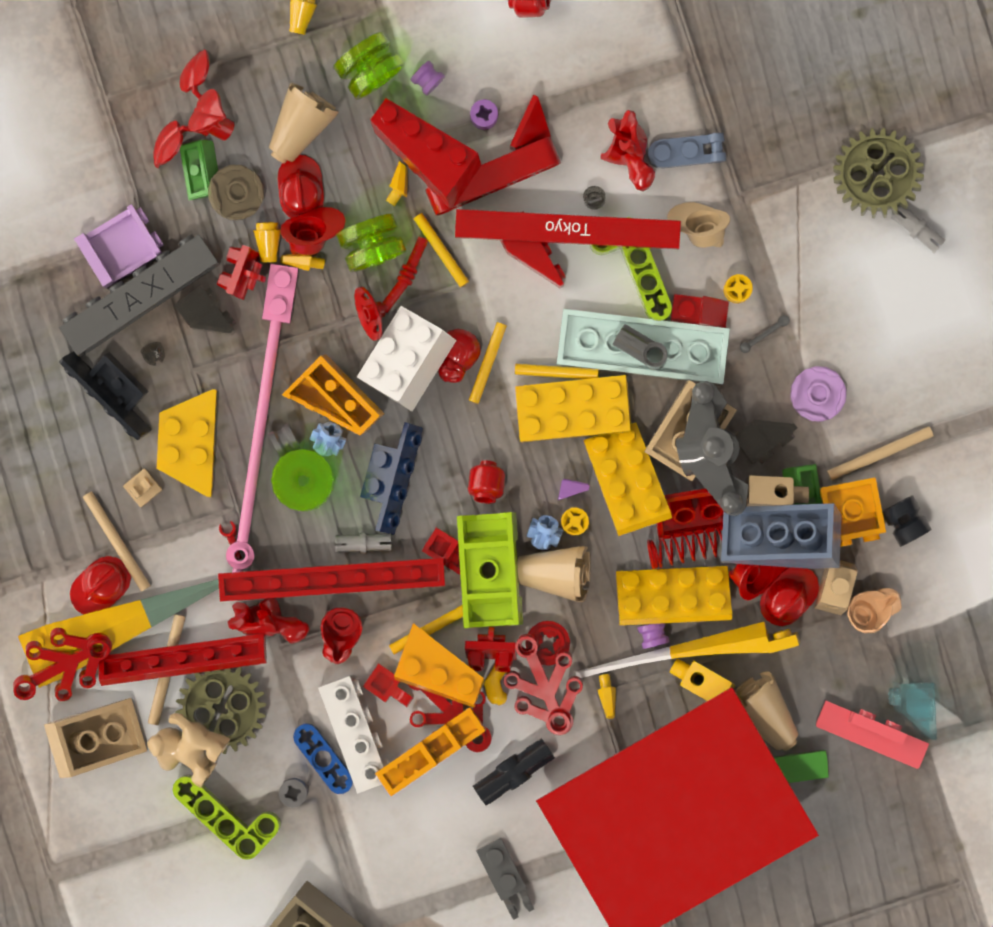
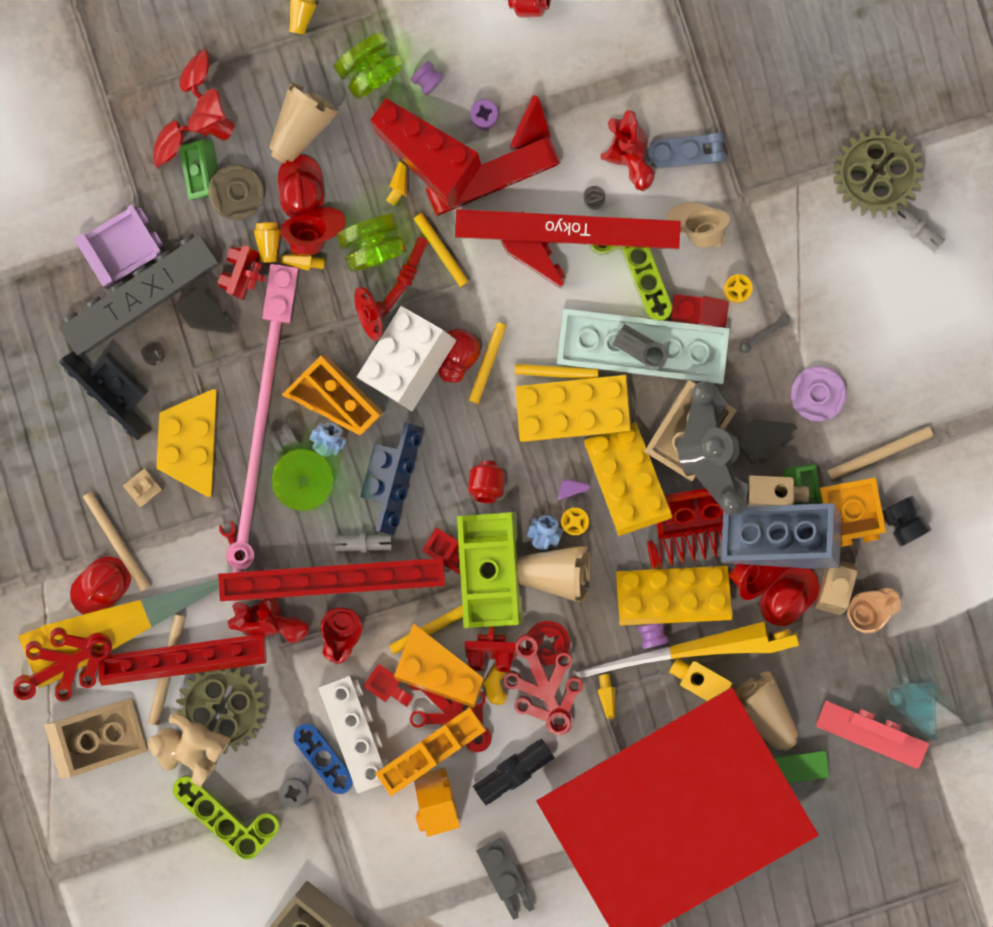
none -> light orange wedge [414,767,461,837]

